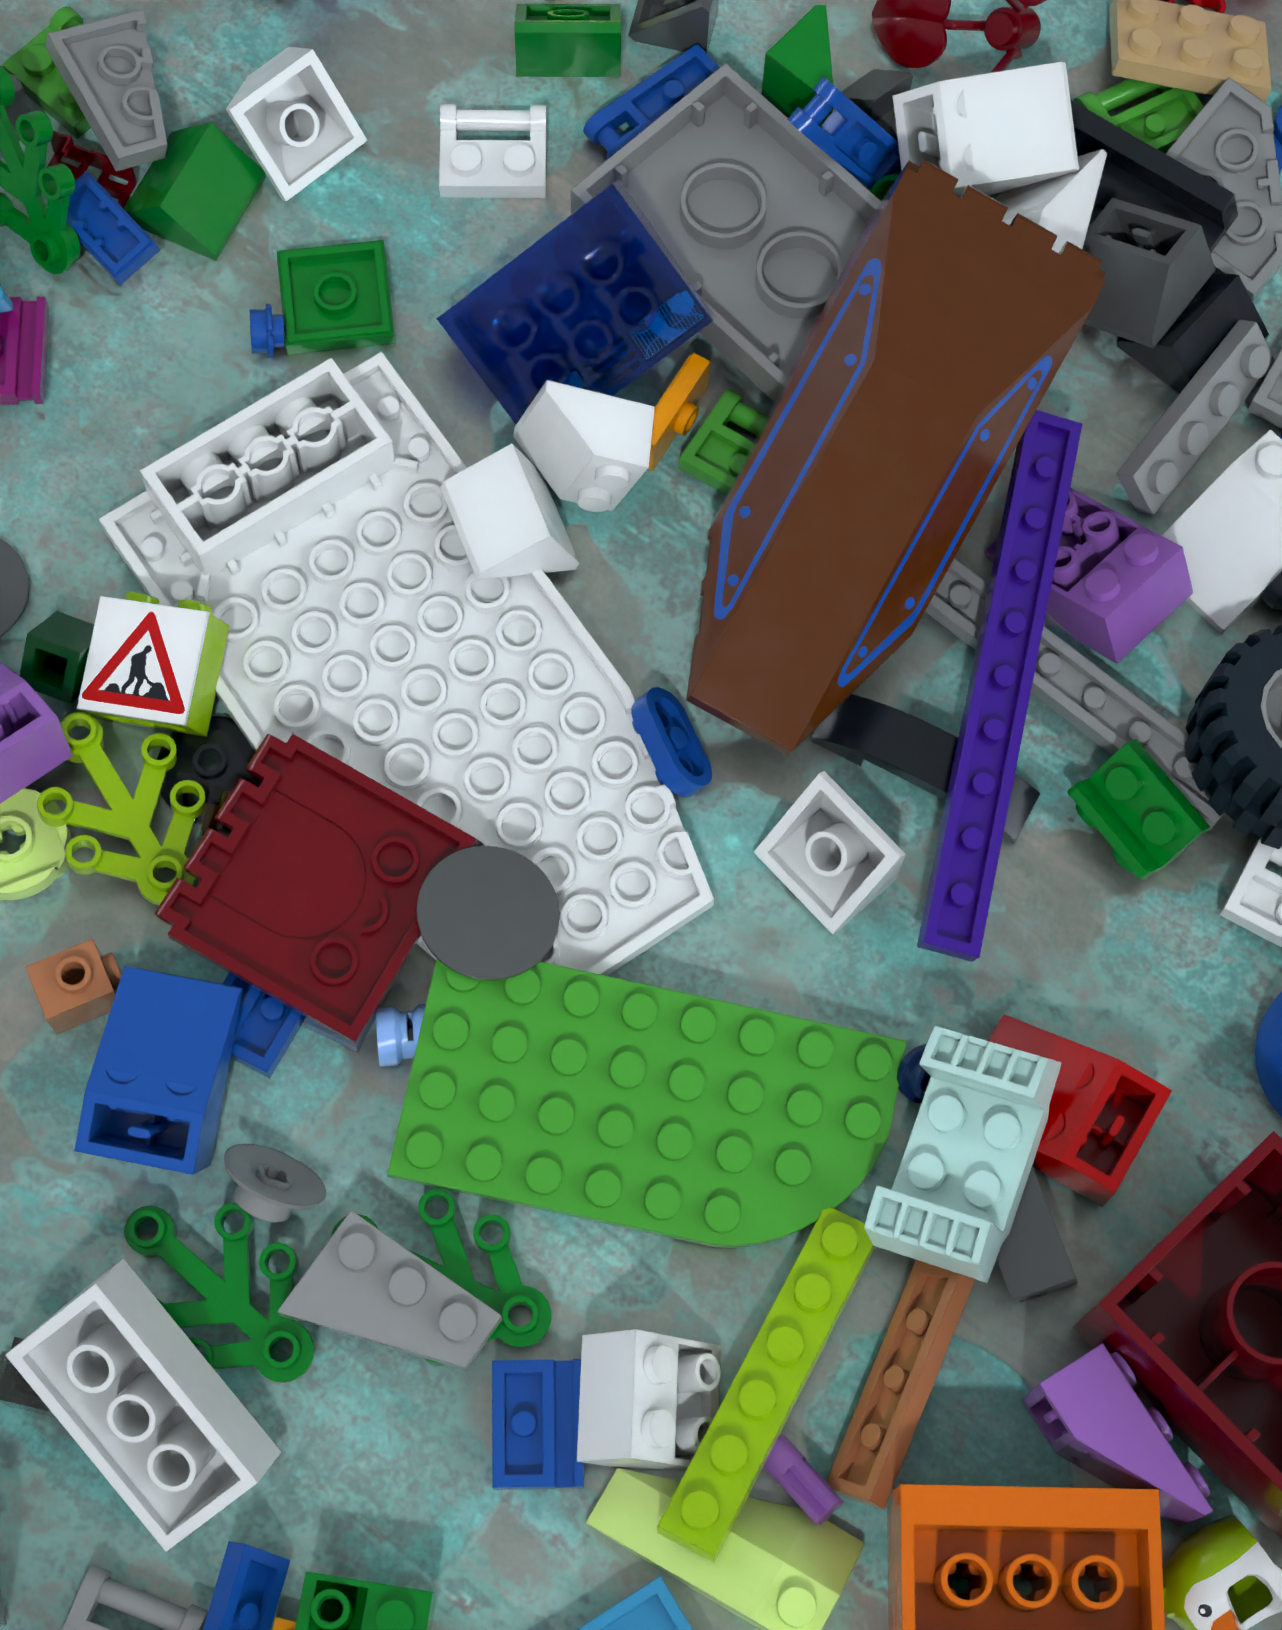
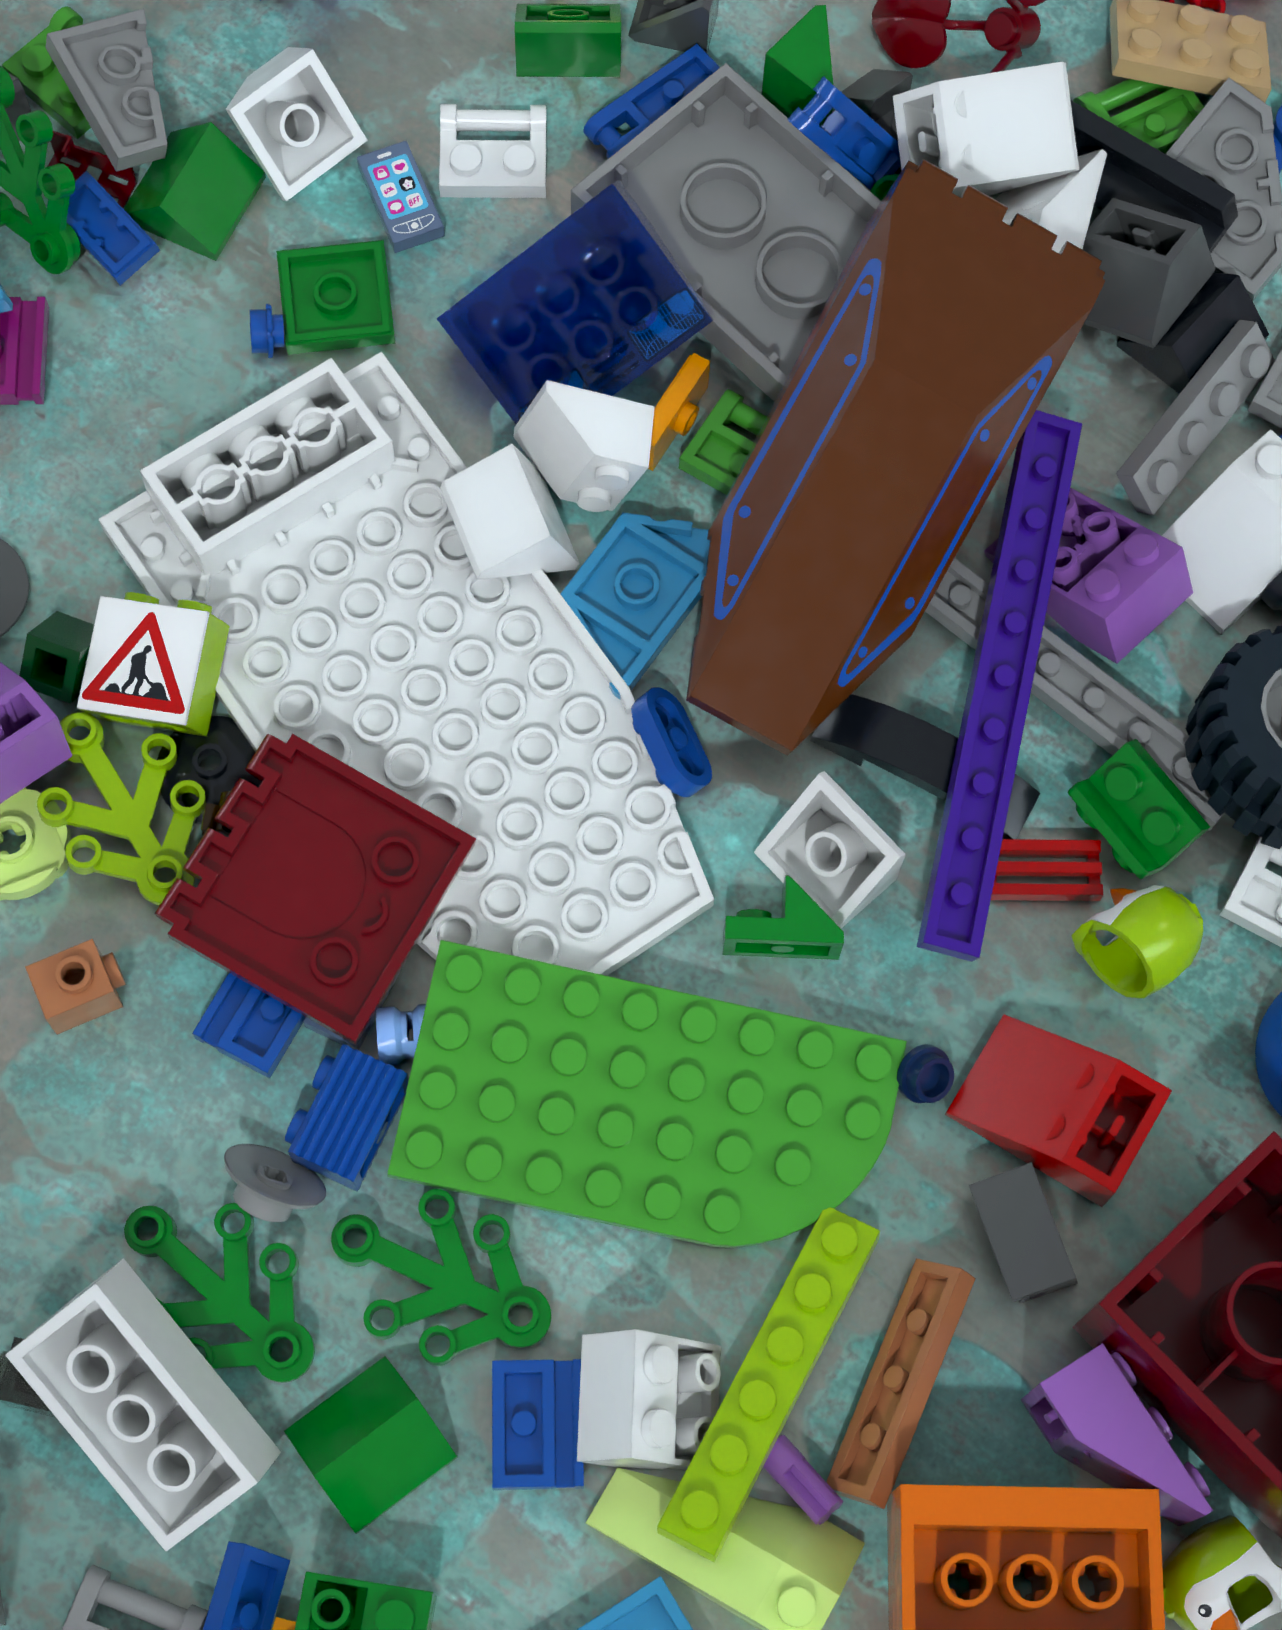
blue slope [74,966,243,1175] -> none
light grey wing [277,1211,502,1371] -> none
dark grey shield [416,846,560,980] -> none
light aqua plate [864,1026,1062,1283] -> none
none -> green slope [284,1356,458,1534]
none -> blue brick [285,1044,409,1191]
none -> tile [357,140,445,253]
none -> dark azure wing [561,512,710,700]
none -> green slope [722,875,844,960]
none -> red tile [991,839,1104,901]
none -> lime piece [1071,885,1203,998]

